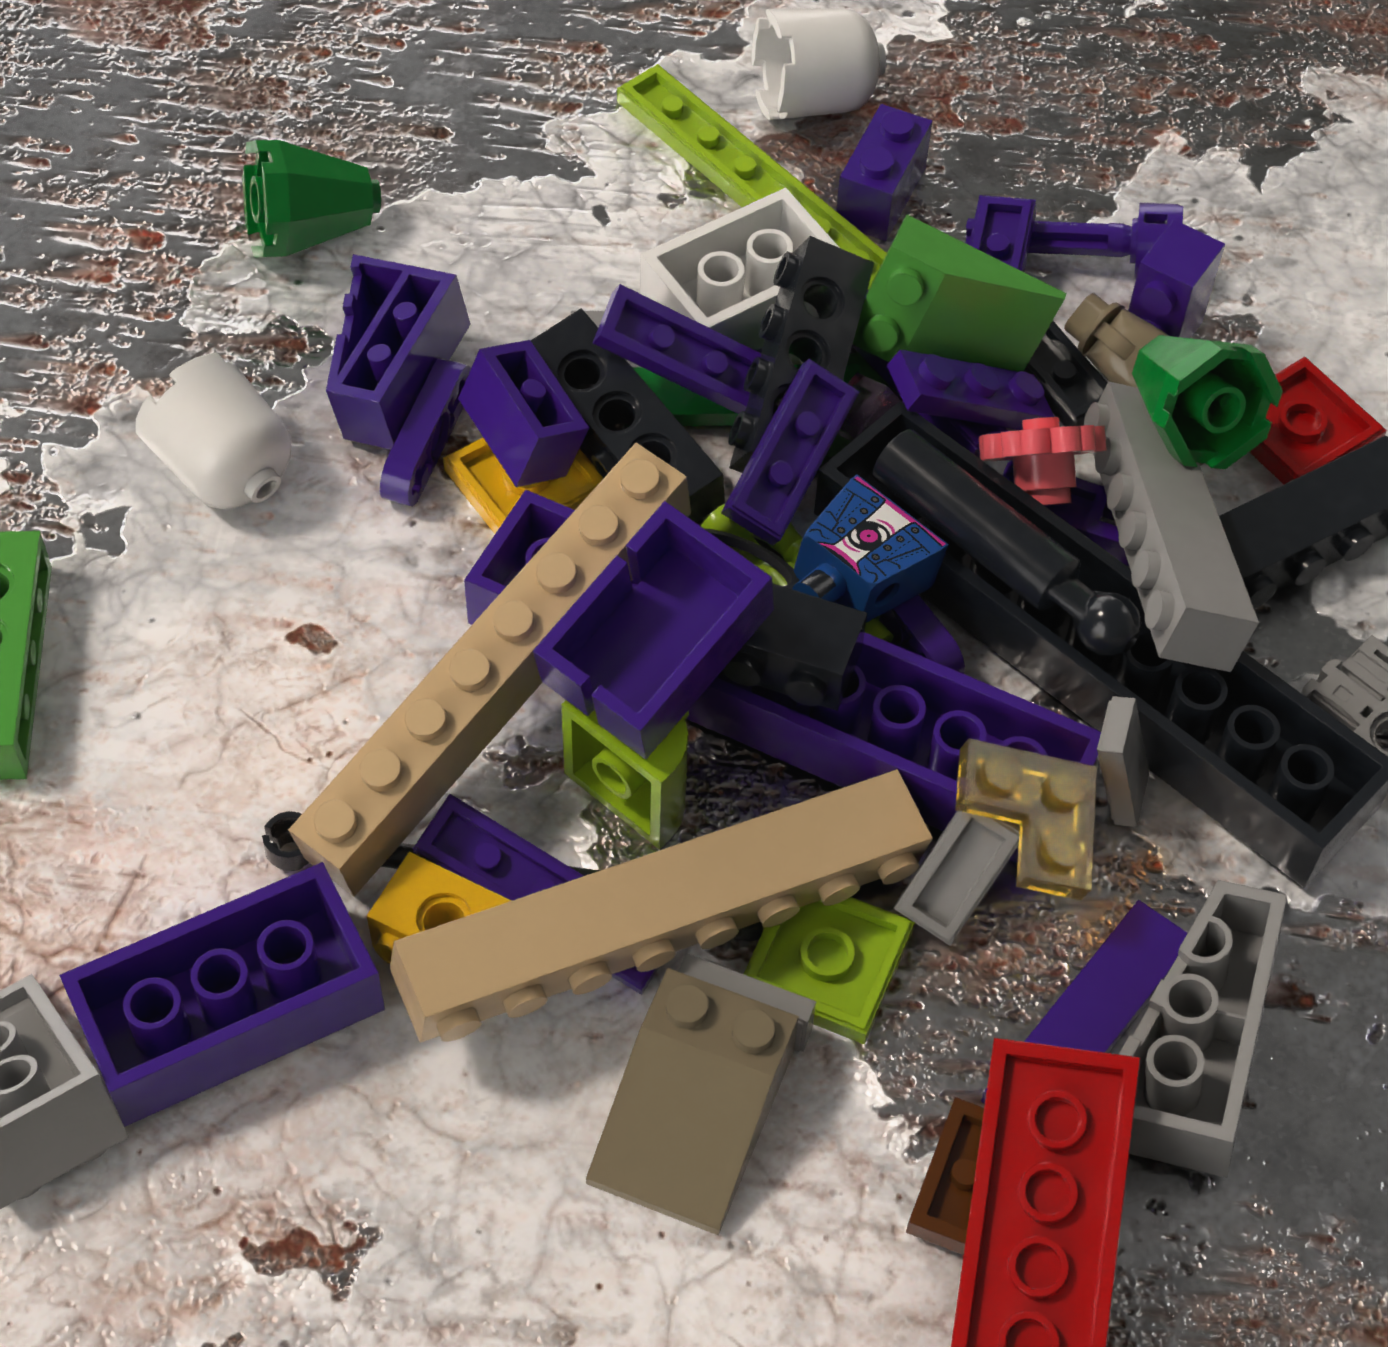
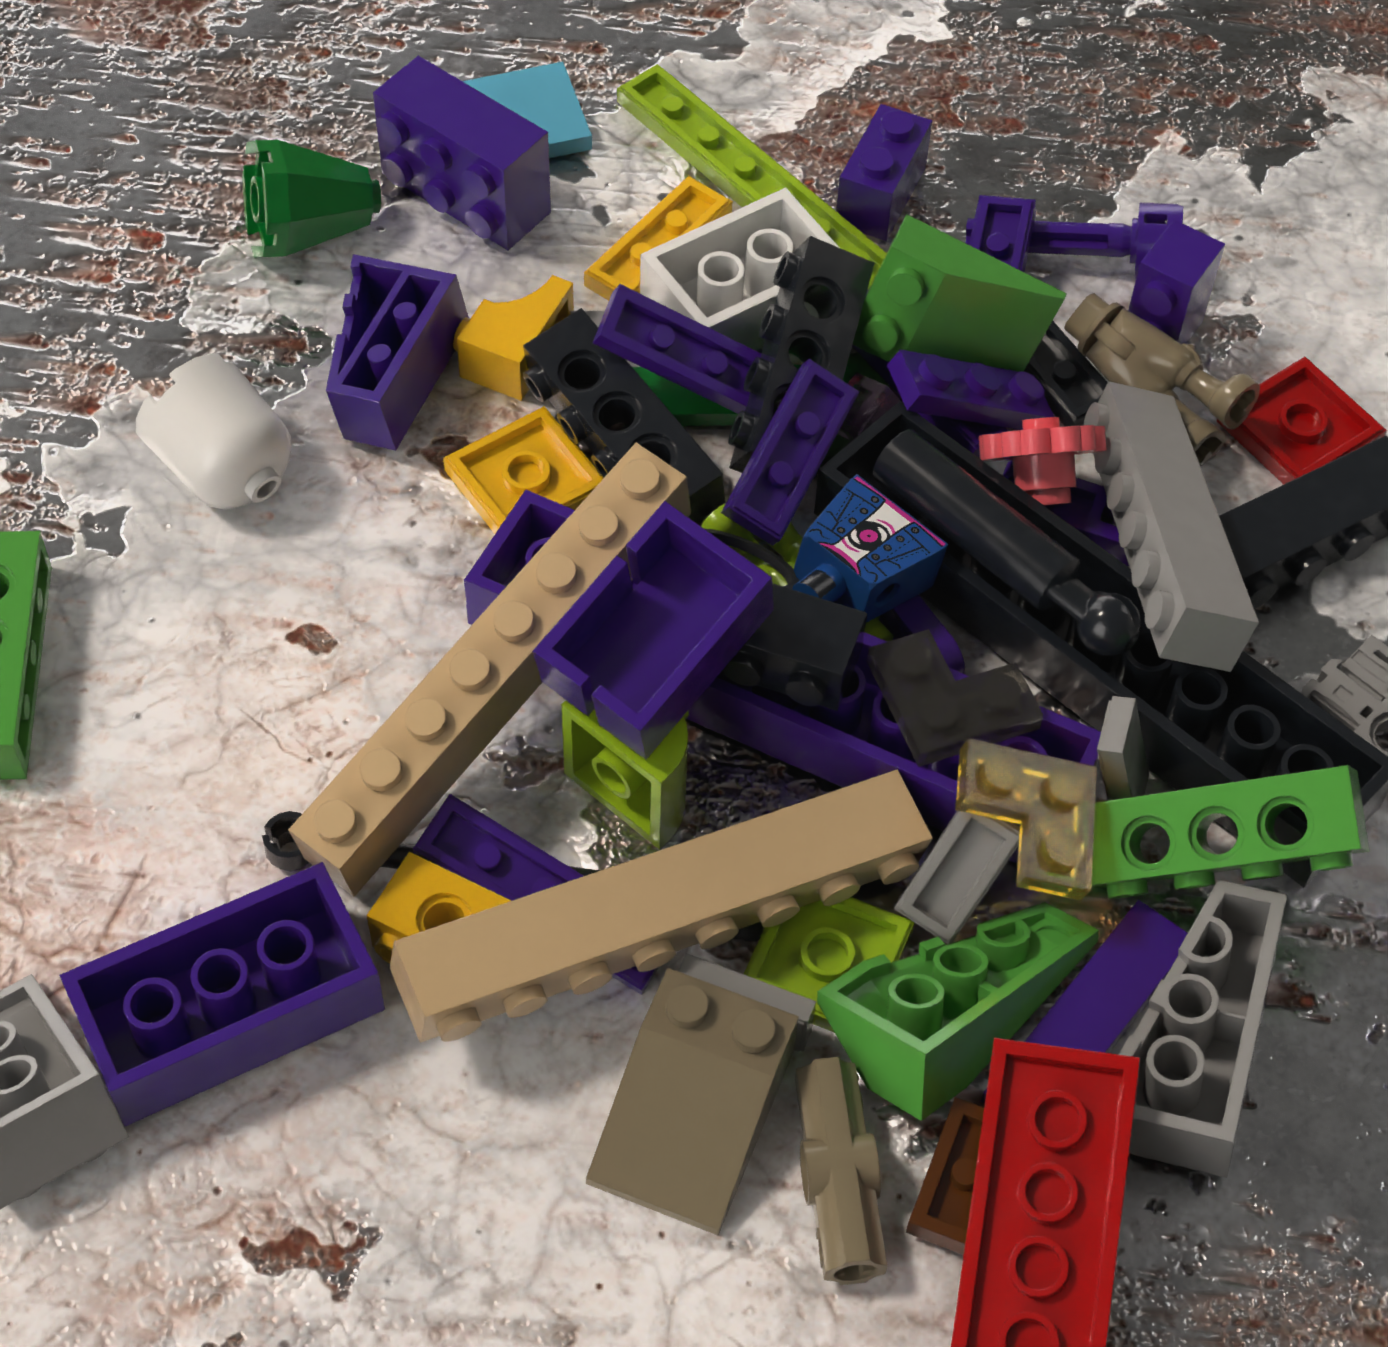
dark purple beam [380,358,471,507] -> none
dark purple brick [458,340,589,487] -> none
white cylinder [752,8,886,120] -> none
green cone [1132,335,1283,469] -> none
none -> dark purple brick [373,55,551,251]
none -> yellow arch [453,275,574,401]
none -> medium azure tile [463,62,592,158]
none -> yellow tile [584,176,733,301]
none -> dark tan piece [795,1057,887,1285]
none -> bright green wedge [817,902,1099,1121]
none -> clear smoke plate [867,629,1044,767]
none -> bright green brick [1075,765,1370,899]

